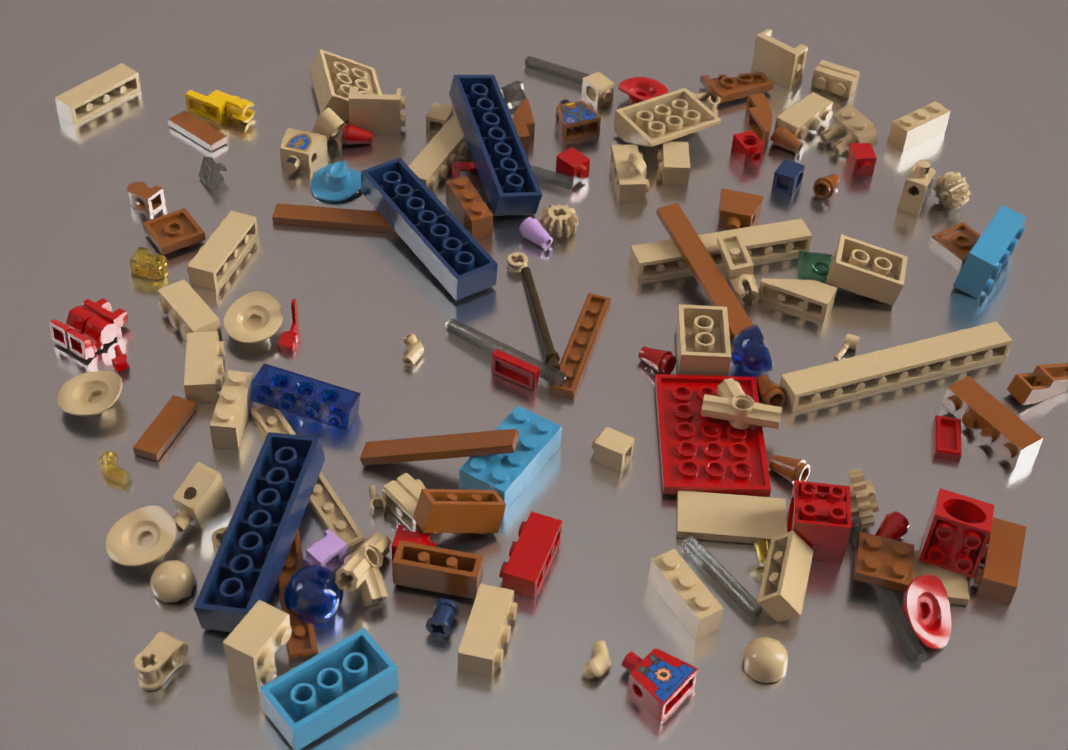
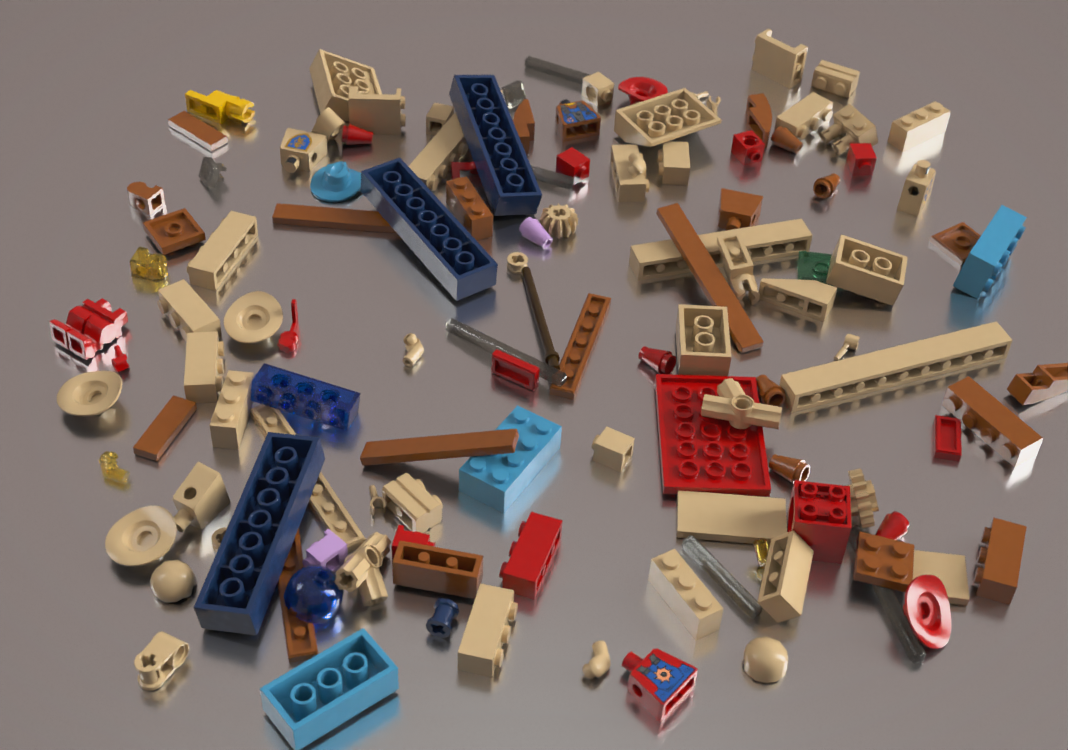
tan brick [55,63,141,125] -> none
tan brick [223,600,292,693] -> none
dark orange brick [413,489,506,535] -> none
dark orange wing [700,73,773,103] -> none
clear blue cylinder [731,324,773,375] -> none
dark blue brick [772,159,805,196] -> none
red brick [919,488,994,578] -> none
tan gear [933,171,971,210] -> none

